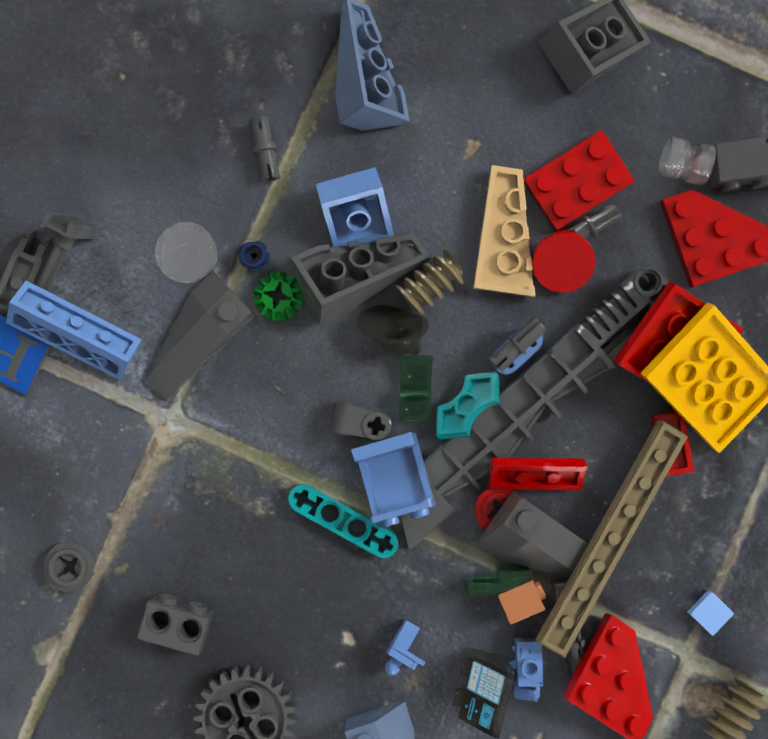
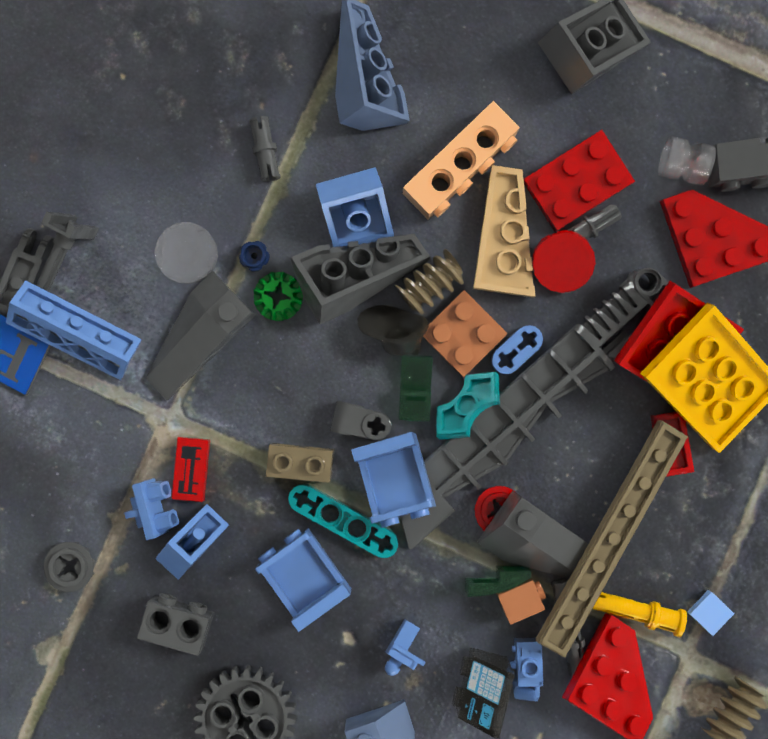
red plate [488,458,587,490] -> none
dark grey axle [489,318,546,372] -> none
none -> medium blue hips [124,478,179,540]
none -> medium blue slope [155,504,229,580]
none -> red tile [172,437,210,502]
none -> medium blue panel [255,528,351,632]
none -> dark tan brick [266,443,335,483]
none -> light nougat brick [403,101,520,220]
none -> nougat plate [420,290,508,377]
none -> yellow pin [592,592,687,637]

